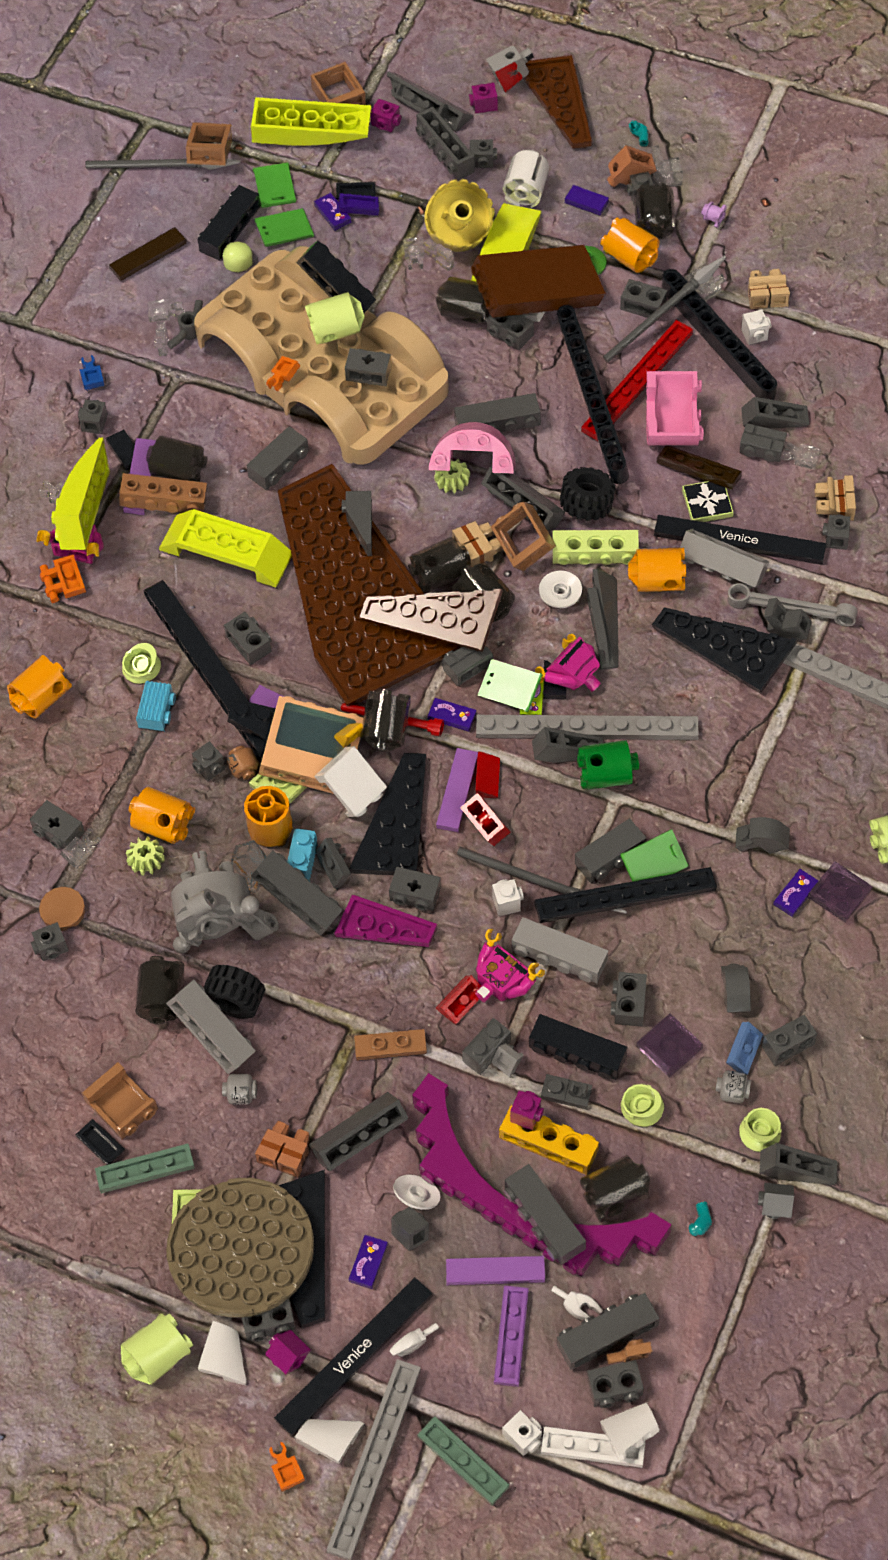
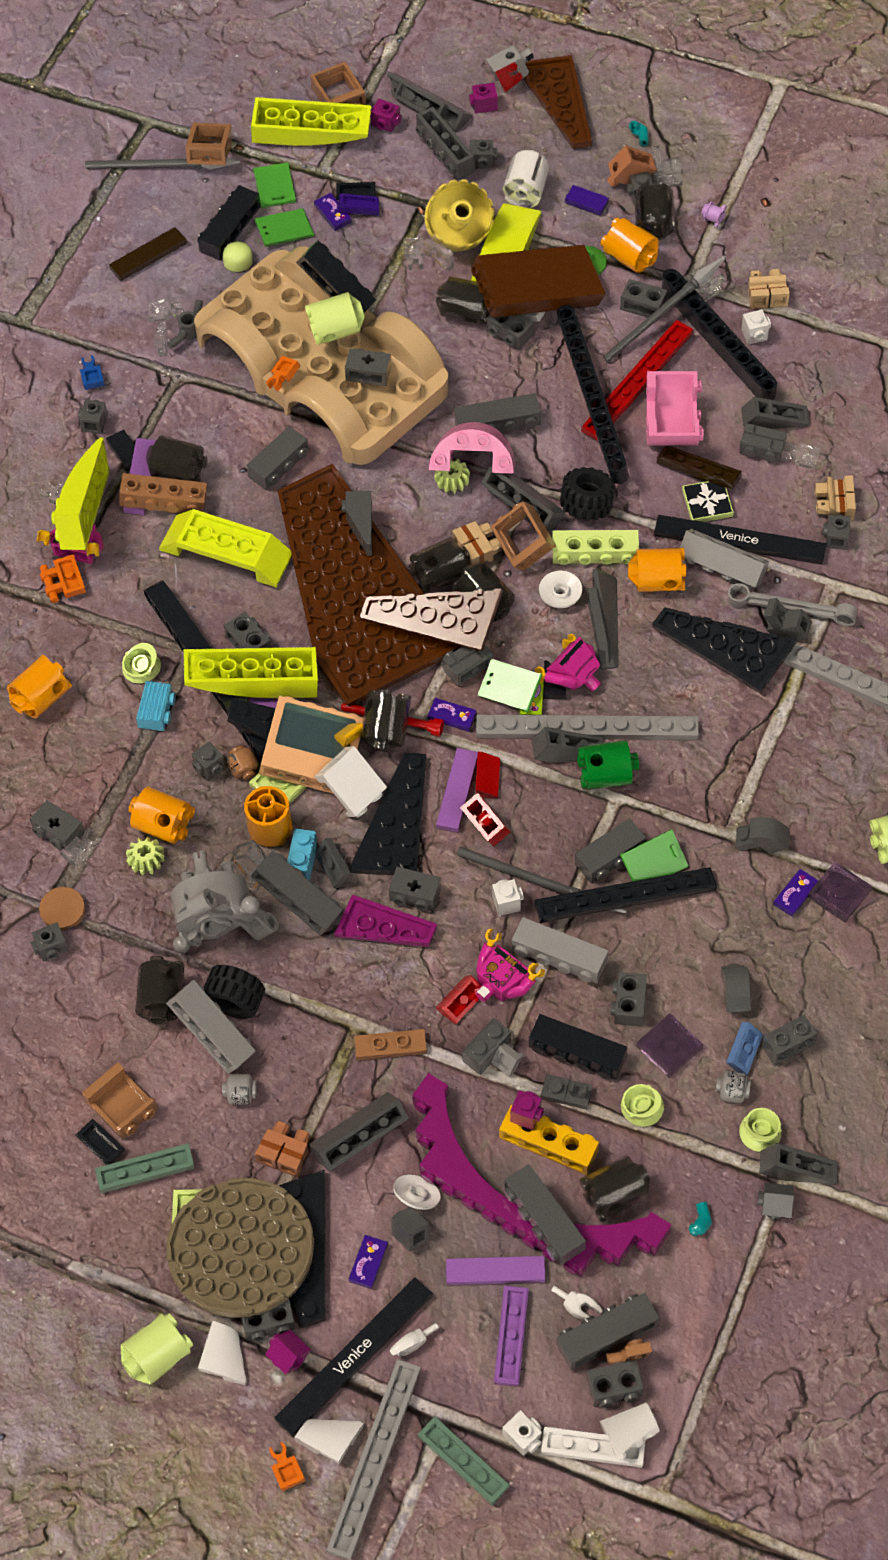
none -> neon yellow slope [184,647,318,698]

